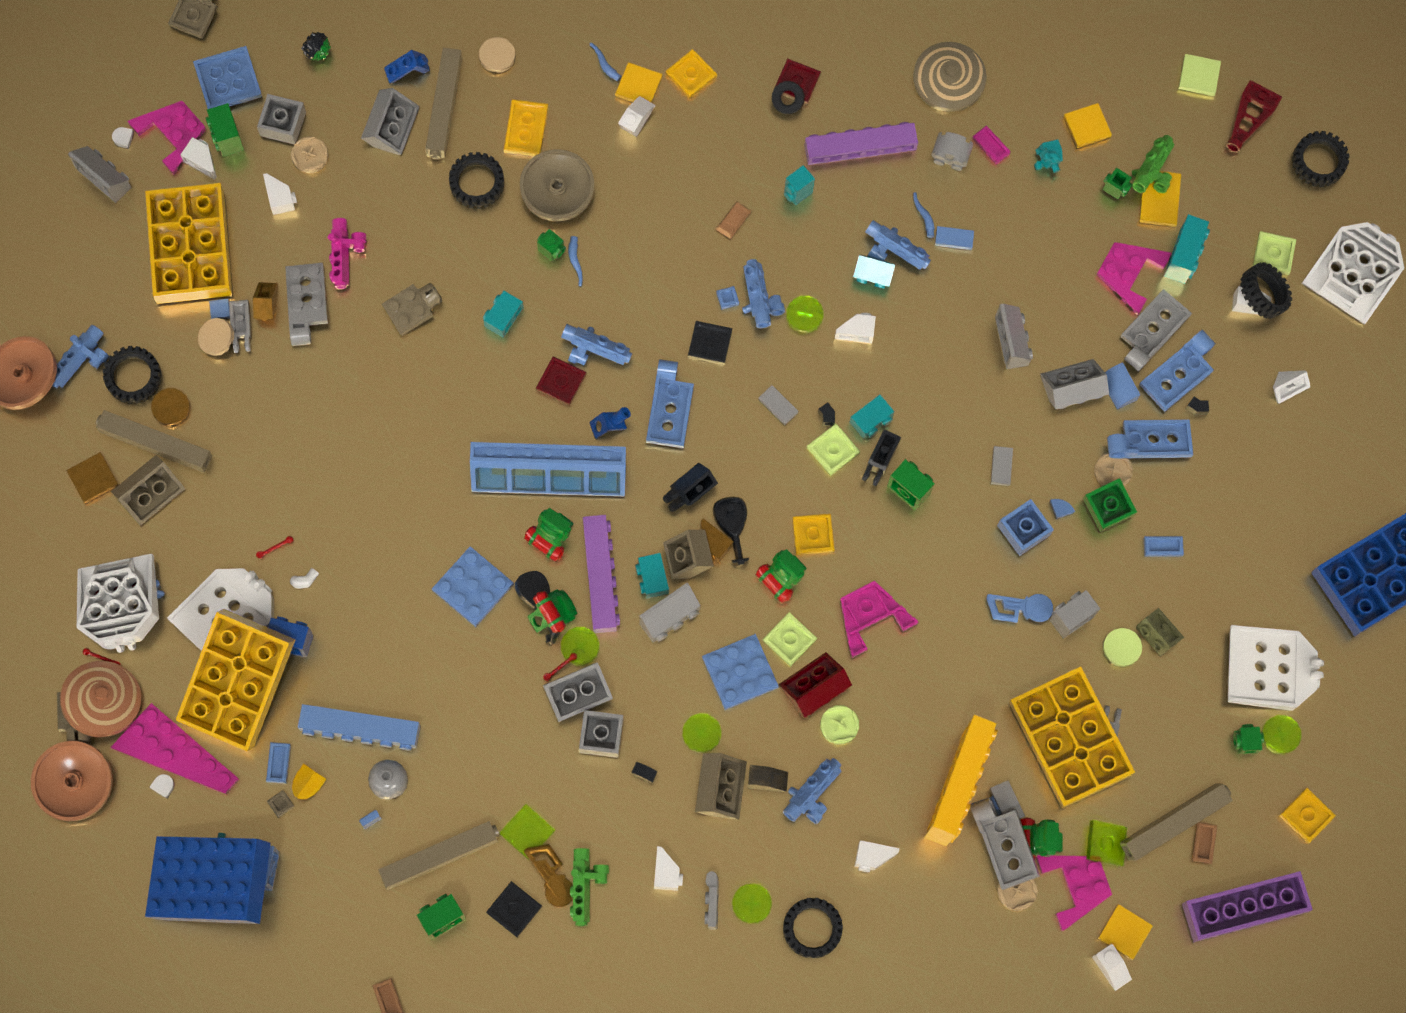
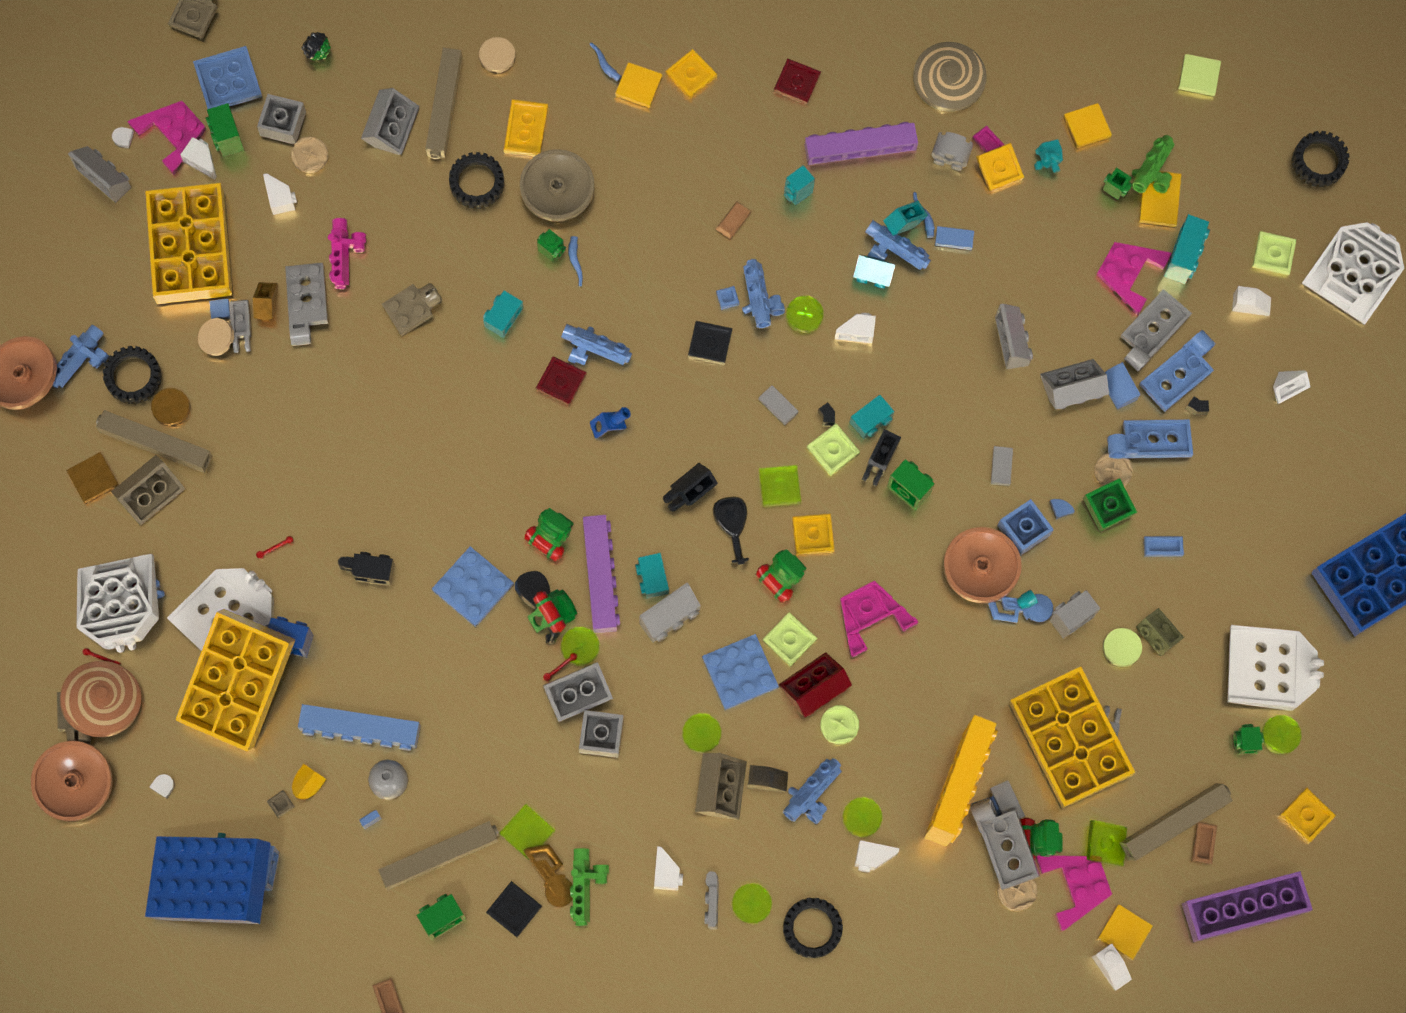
dark pink wing [110,703,239,794] -> none
medium blue tile [266,742,291,784] -> none
white arm [290,568,319,589] -> none
blue bracket [384,50,430,83] -> none
medium blue window [470,442,626,497] -> none
white slope [618,96,655,137] -> none
black piece [631,761,658,783] -> none
medium blue hinge [646,359,694,449] -> none
dark tan brick [663,530,714,579] -> none
pearl gold slope [700,518,733,564] -> none
black tyre [772,81,805,114] -> none
dark red plate [1226,80,1282,152] -> none
black tyre [1240,262,1292,319] -> none
none -> black hinge [338,552,395,586]
none -> clear neon green tile [759,465,801,507]
none -> clear neon green tile [843,797,882,837]
none -> teal brick [883,201,928,236]
none -> nougat dish [944,527,1021,603]
none -> yellow tile [976,143,1024,191]
none -> teal hose [1017,590,1038,609]

